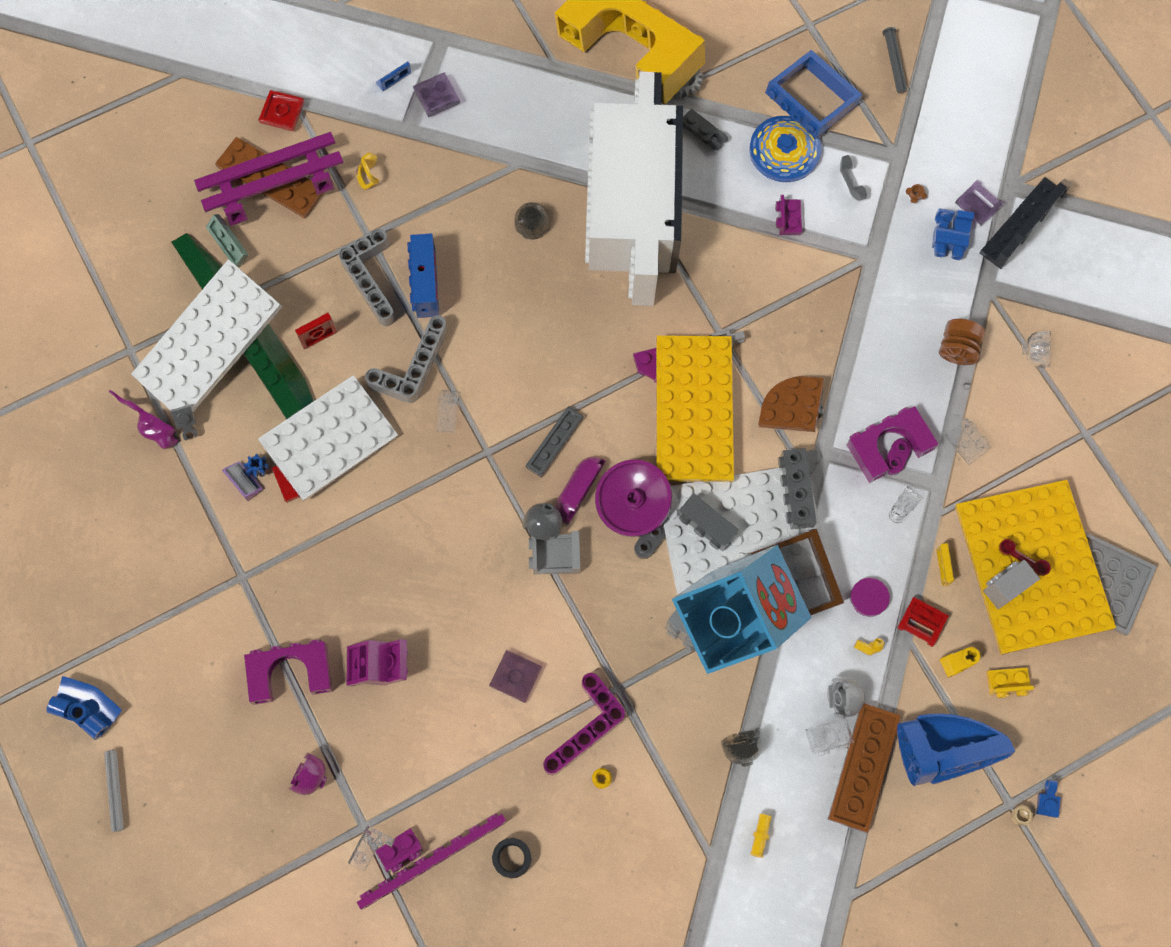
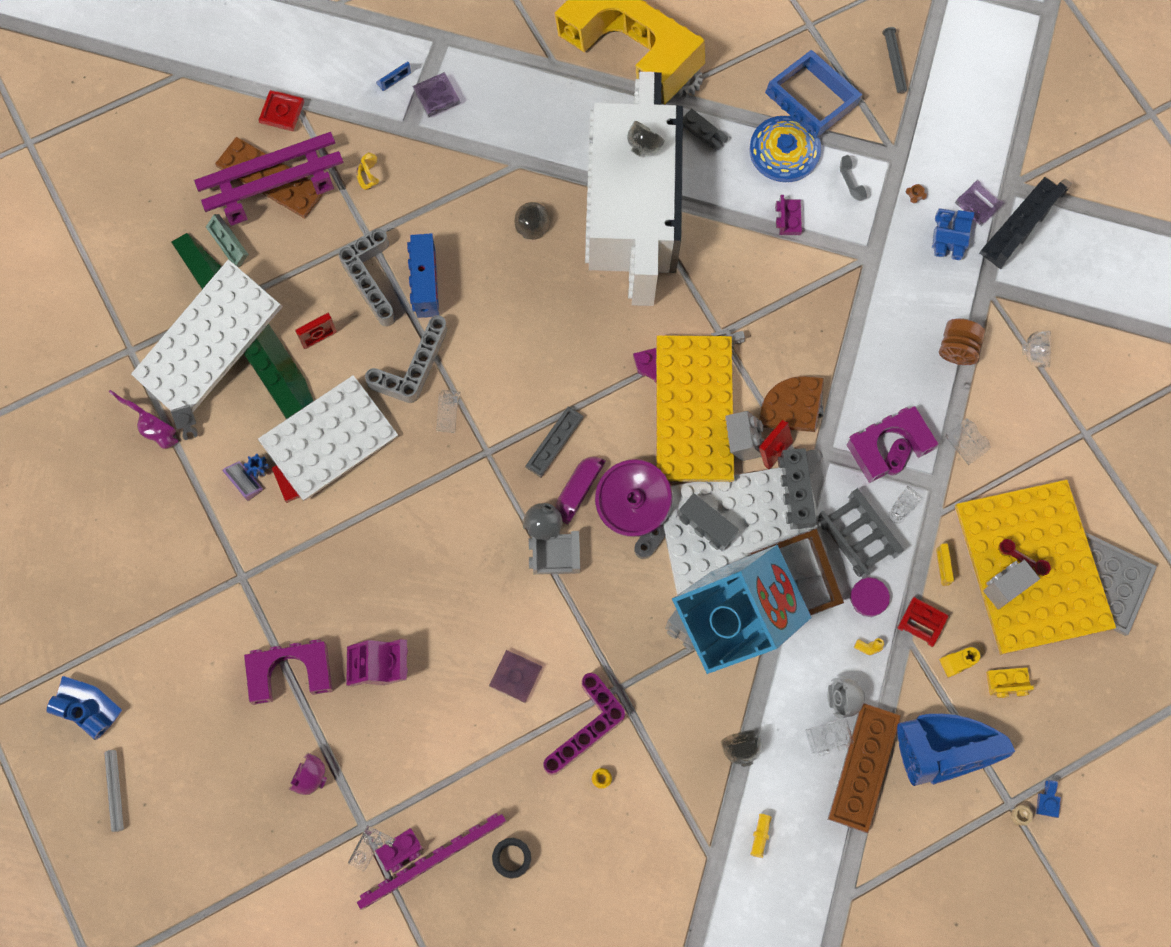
none -> clear smoke cylinder [627,121,665,157]
none -> light grey brick [726,411,764,461]
none -> red plate [759,420,793,469]
none -> dark grey fence [818,488,904,579]

